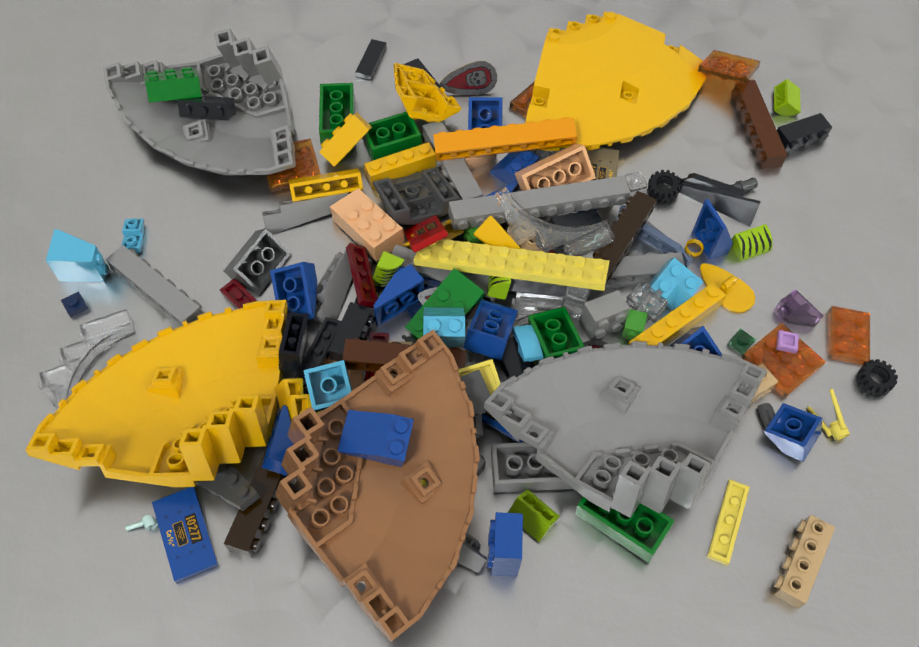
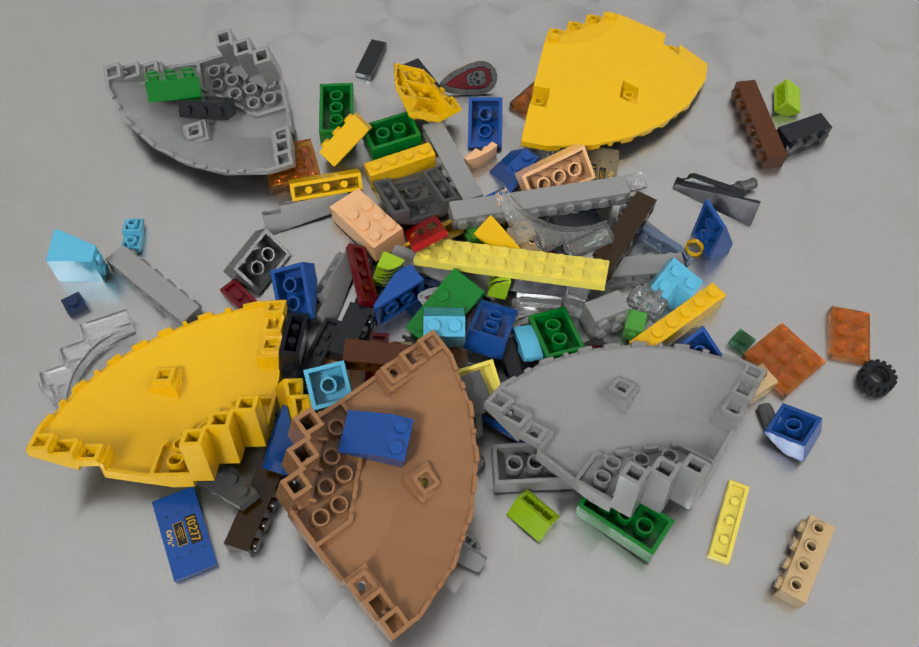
light aqua hand [125,515,158,531] -> none
light orange brick [433,117,577,161] -> none
blue brick [487,512,523,576] -> none
black tyre [648,170,680,204] -> none
clear orange plate [698,50,761,84] -> none
yellow shield [699,263,755,313] -> none
lime brick [731,224,773,261] -> none
clear purple slope [774,289,824,327] -> none
lavender tile [776,330,799,354] -> none
light yellow plant [807,389,850,440] -> none

